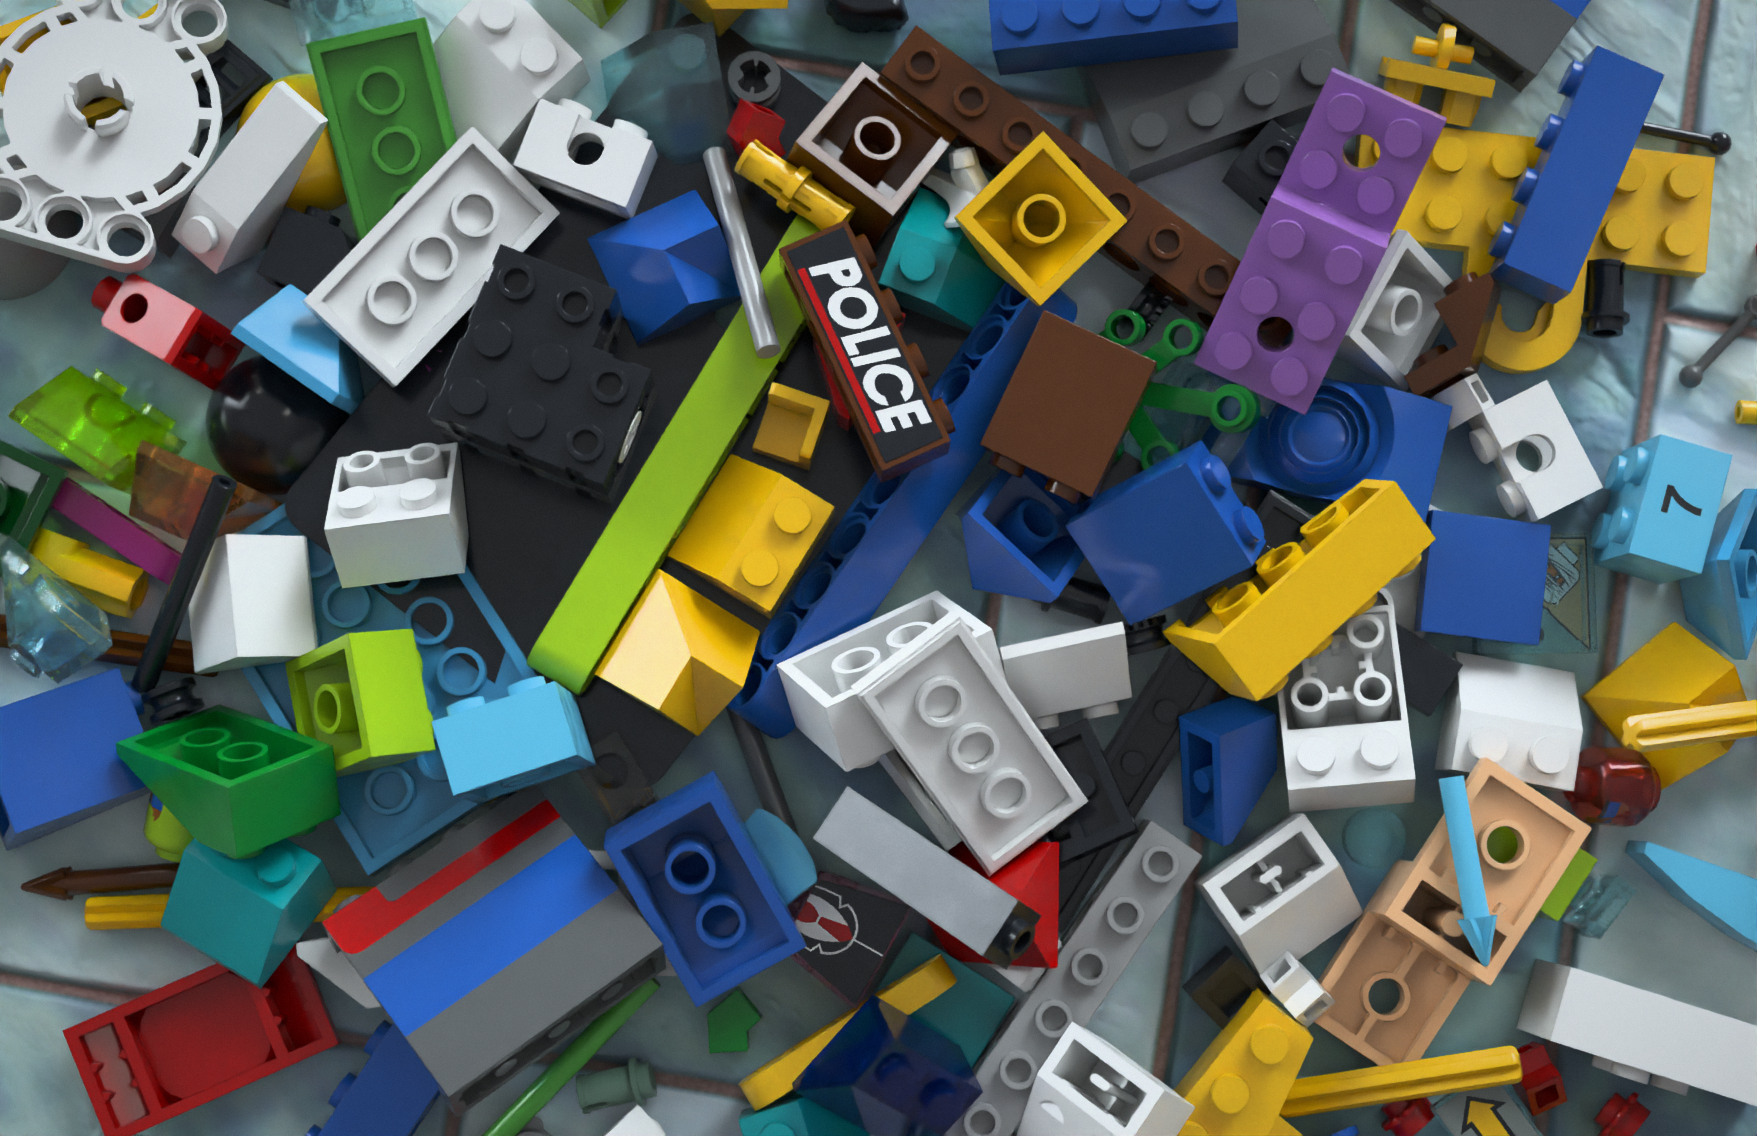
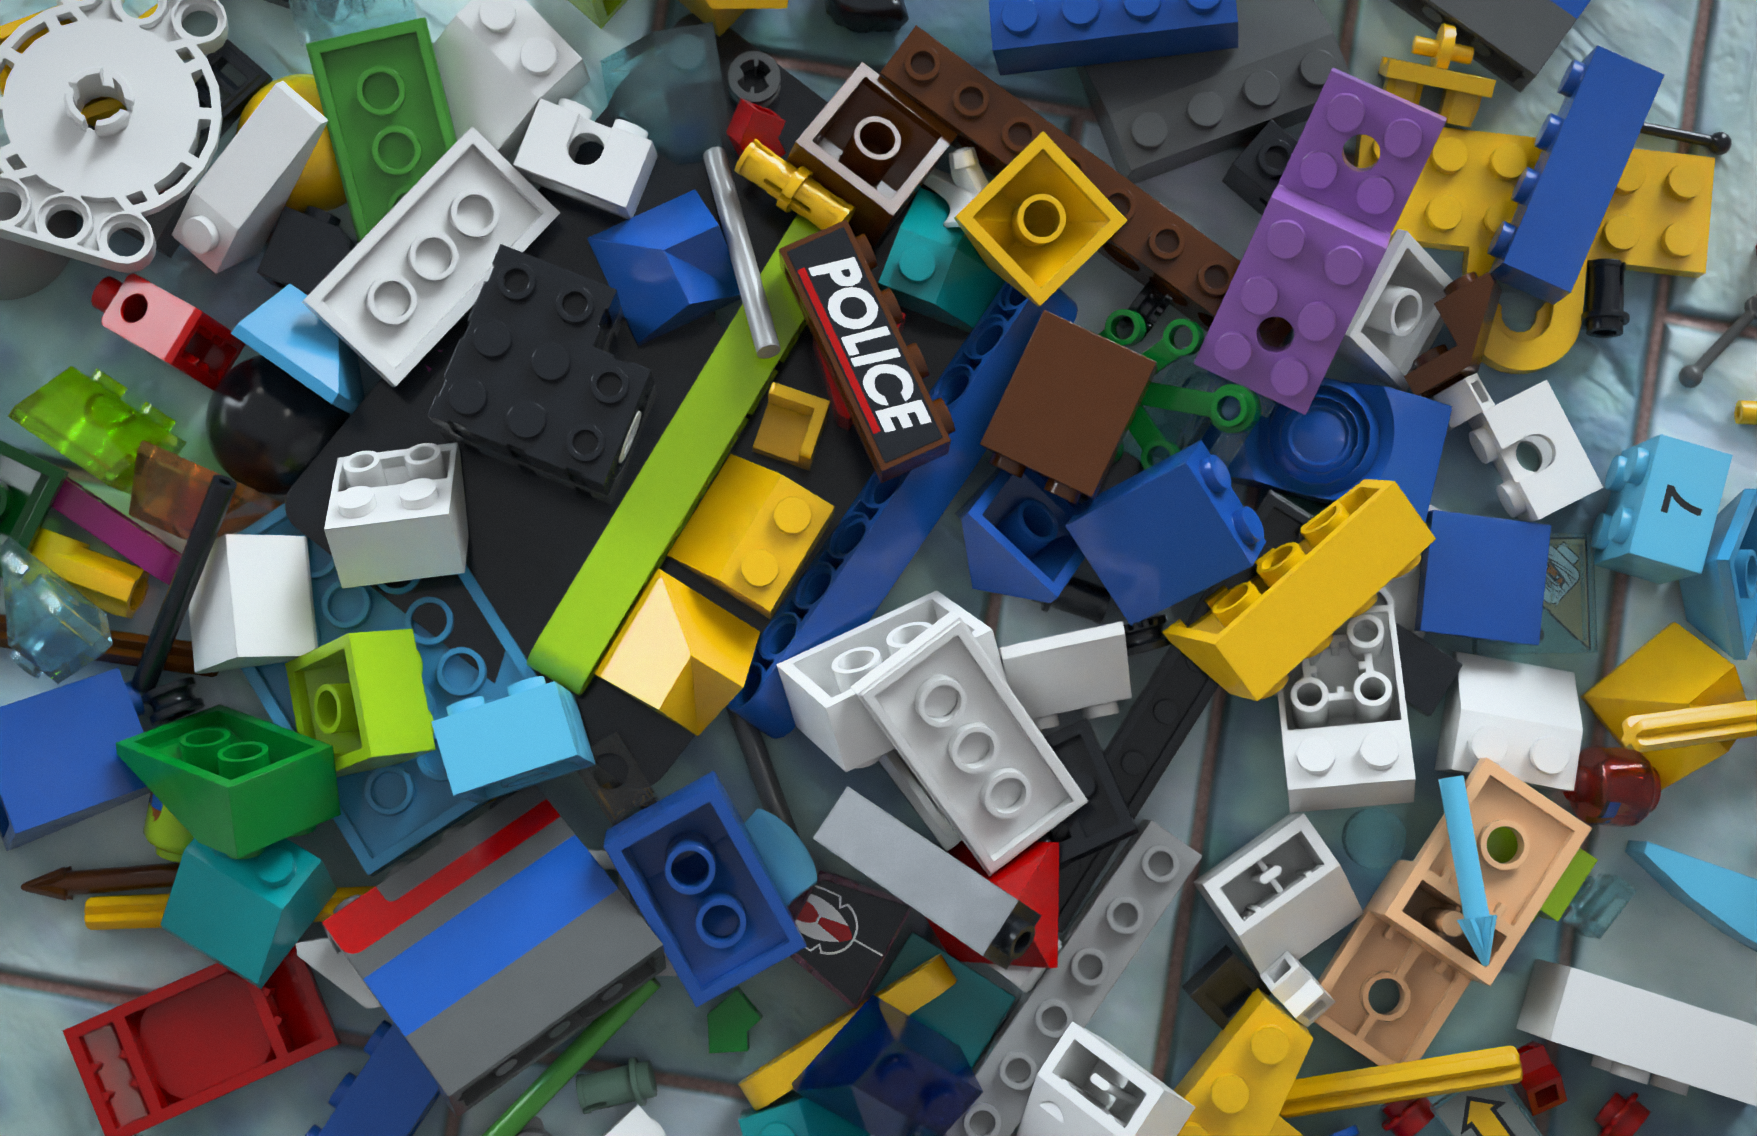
blue slope [1179,695,1278,847] -> none

